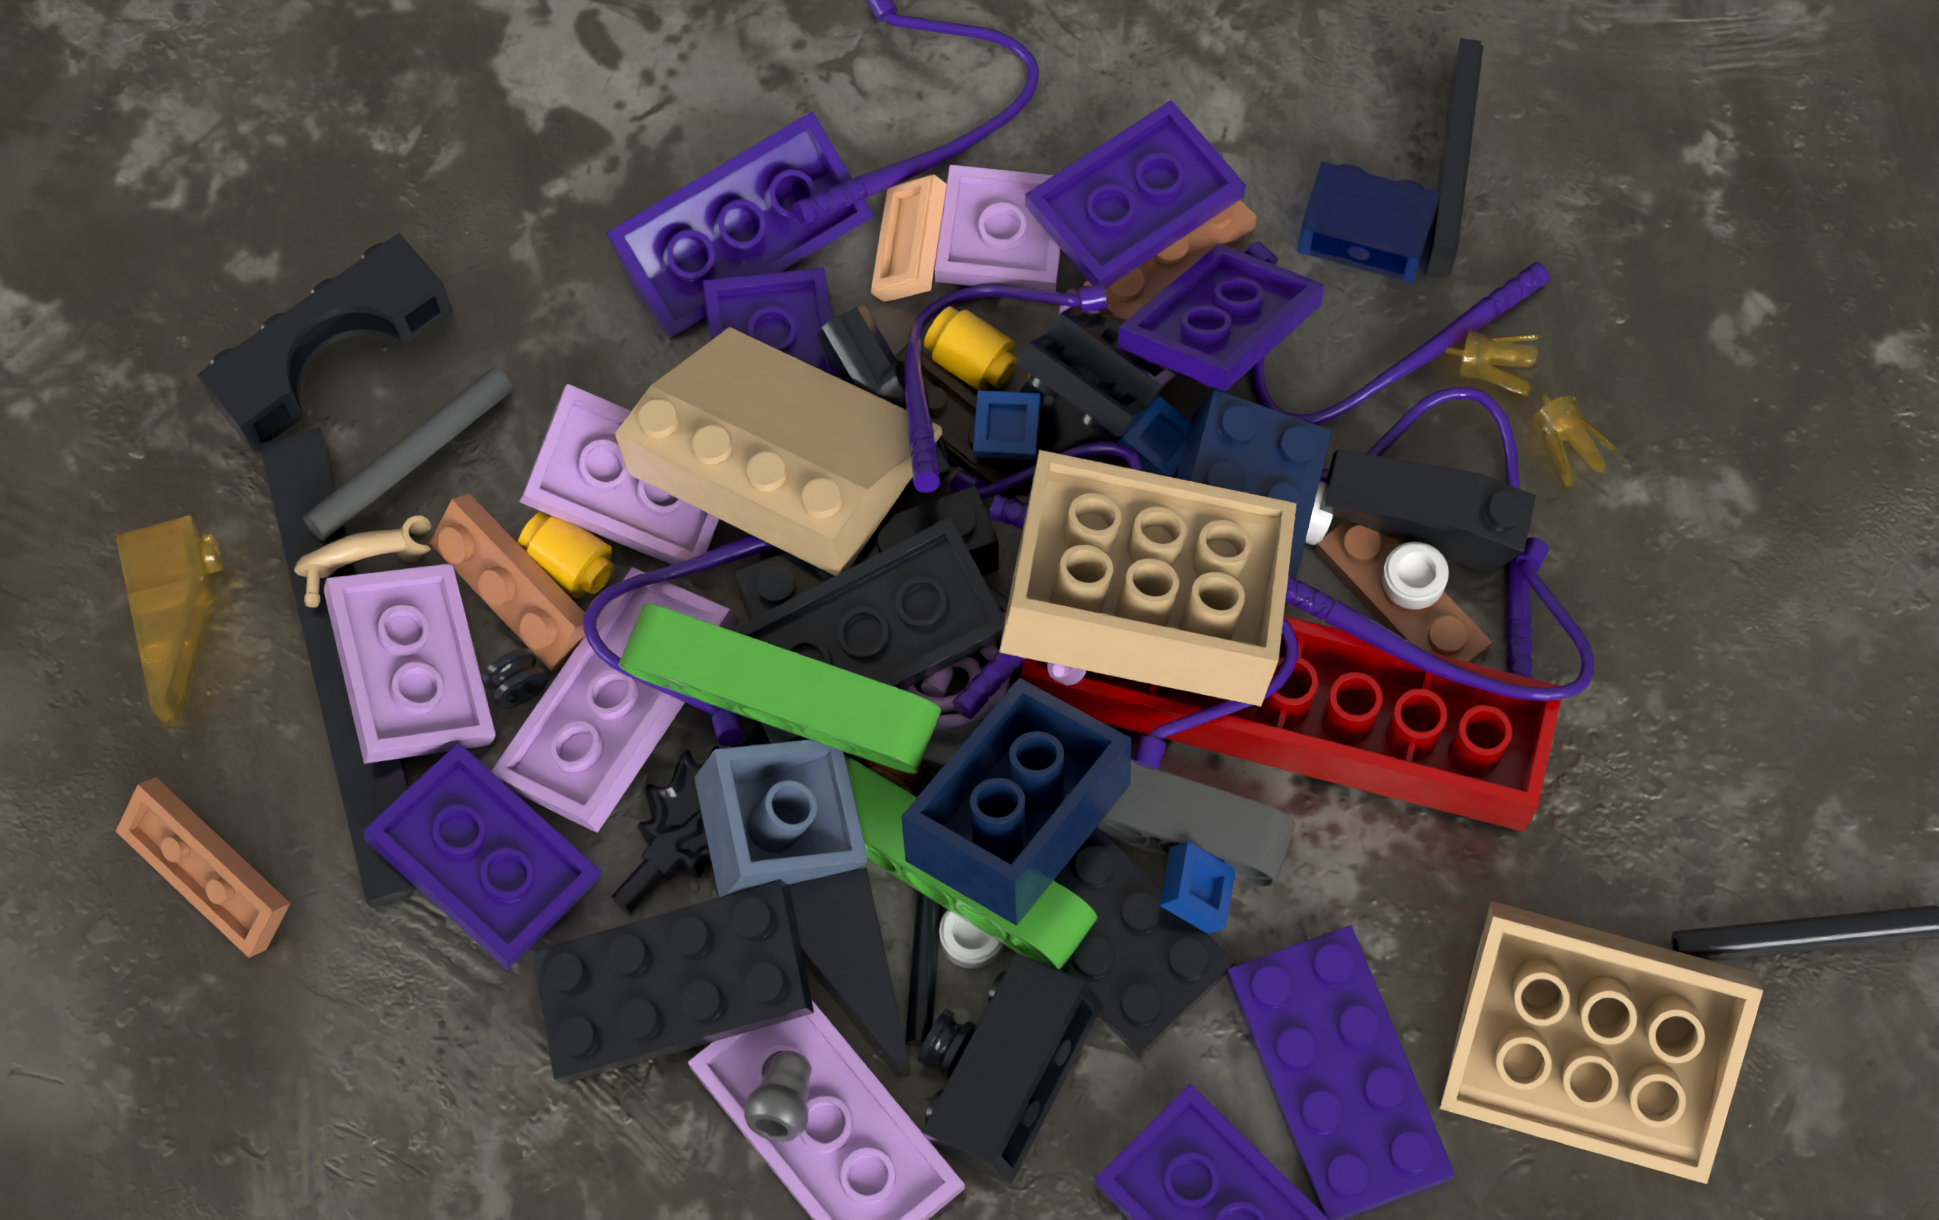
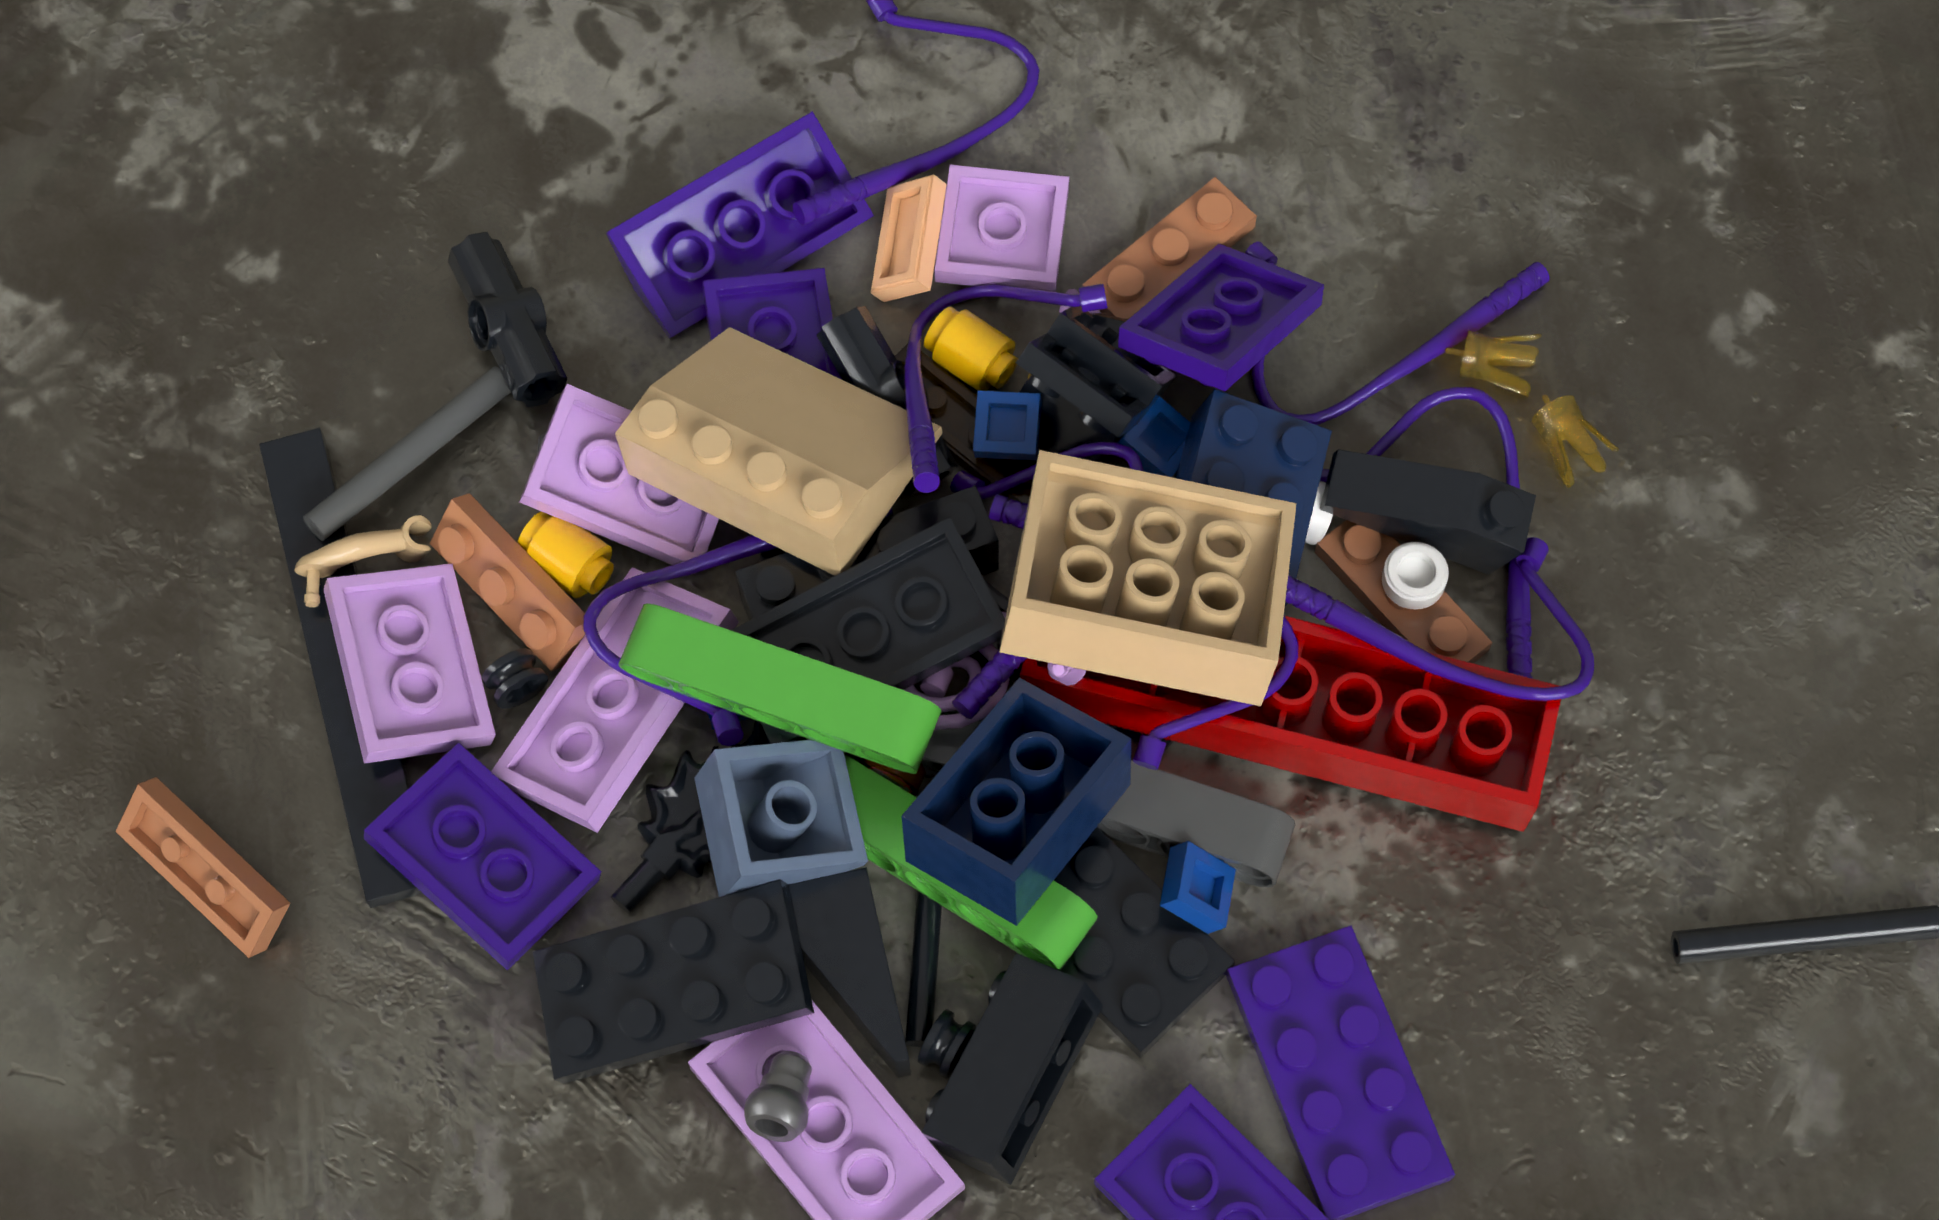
clear yellow slope [115,515,222,729] -> none
black arch [197,233,453,452] -> none
white tile [939,910,1005,969] -> none
dark purple plate [1025,100,1246,289] -> none
clear blue brick [1297,161,1440,284] -> none
black tile [1426,38,1484,279] -> none
tan slope [1440,901,1763,1184] -> none
none -> black piece [448,232,567,407]

